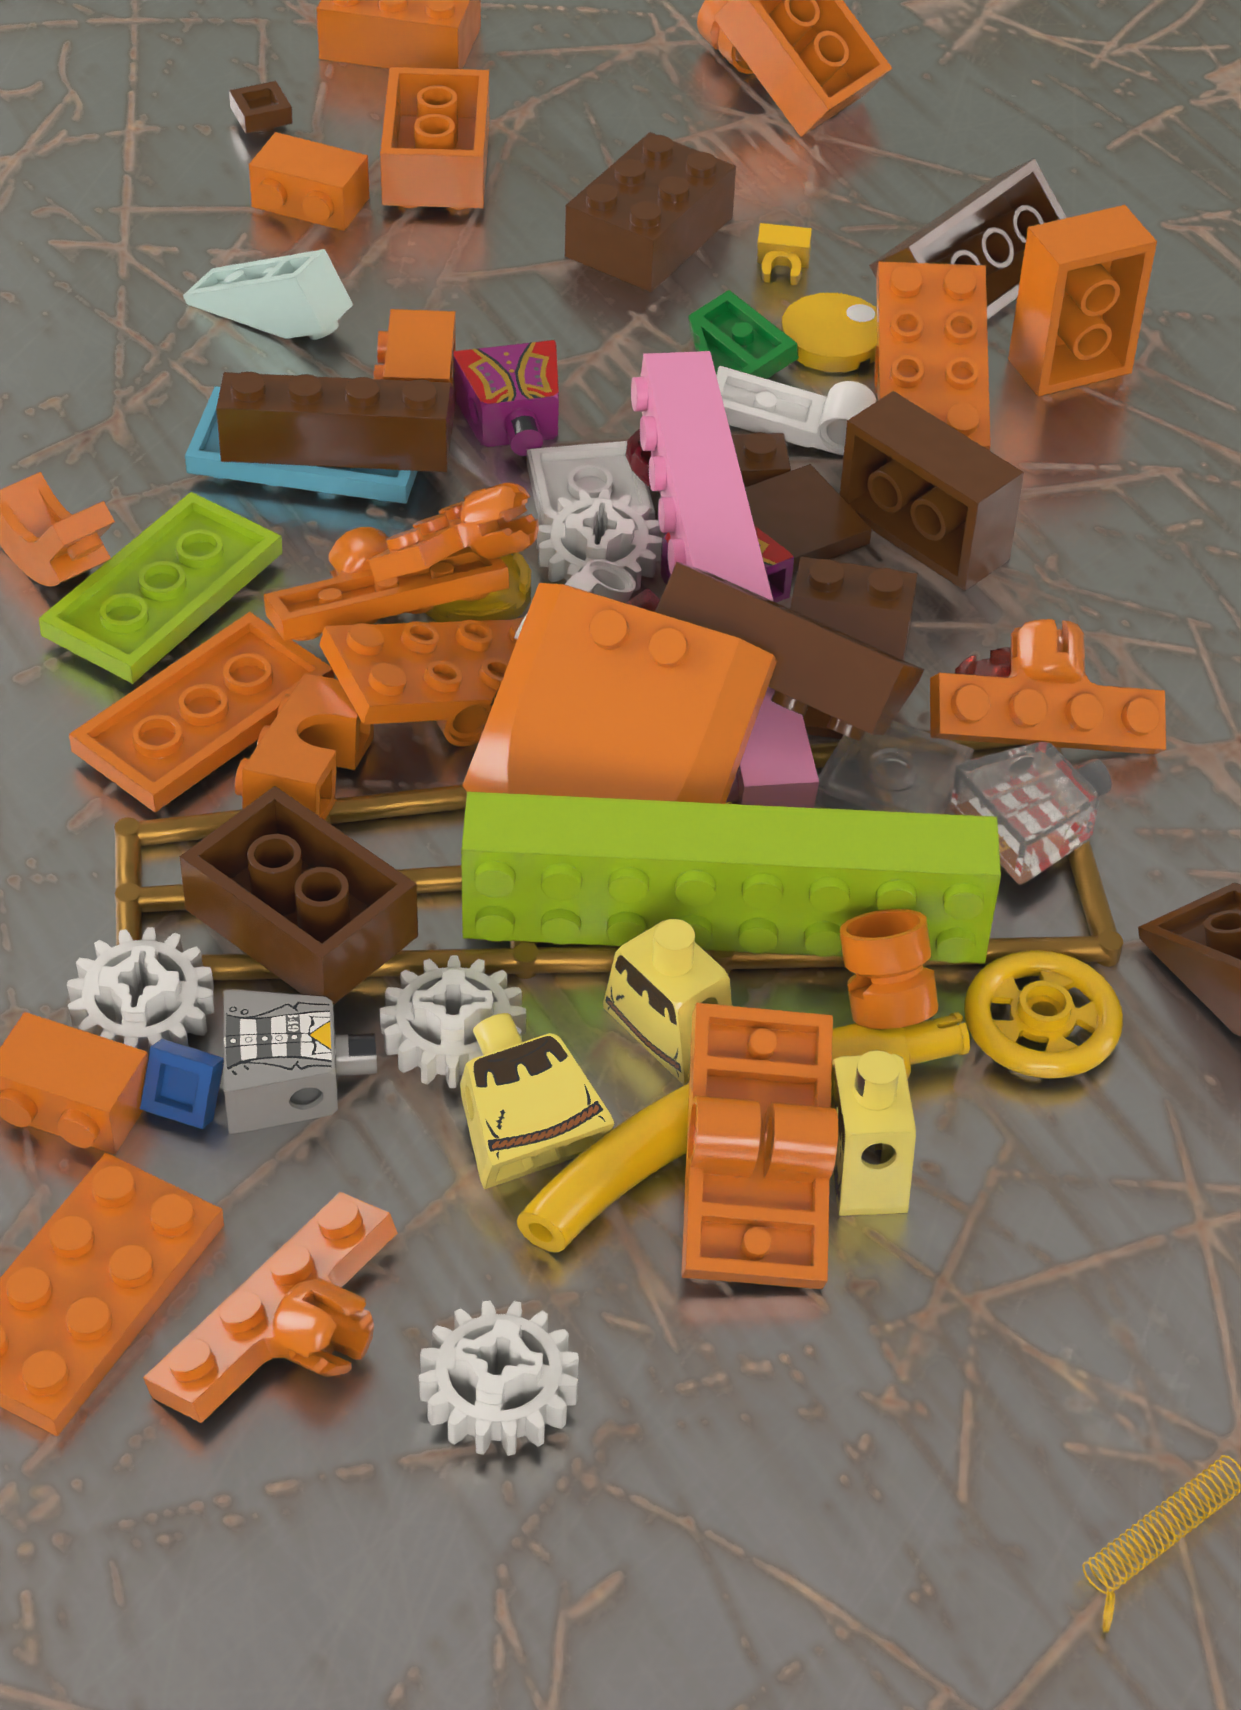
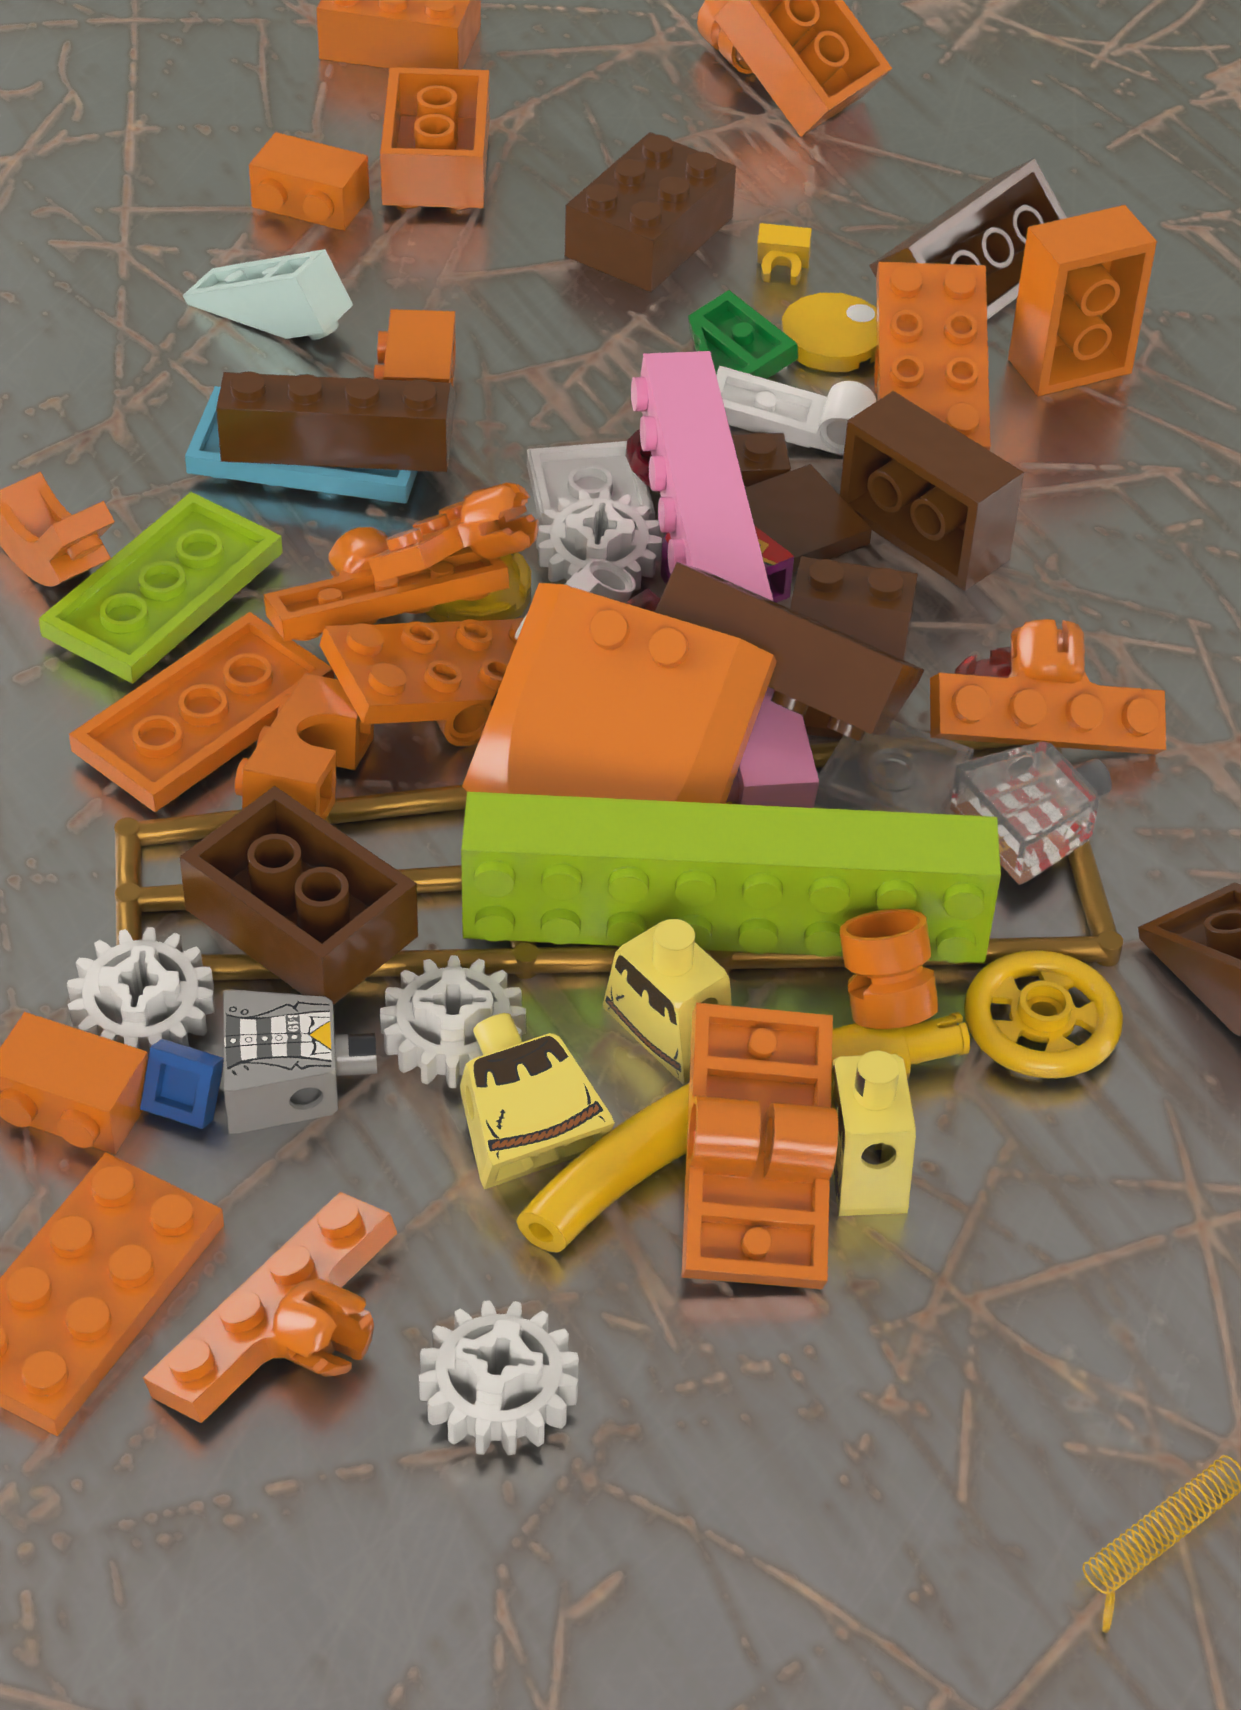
reddish brown plate [229,81,293,133] -> none
magenta torso [453,340,559,456] -> none

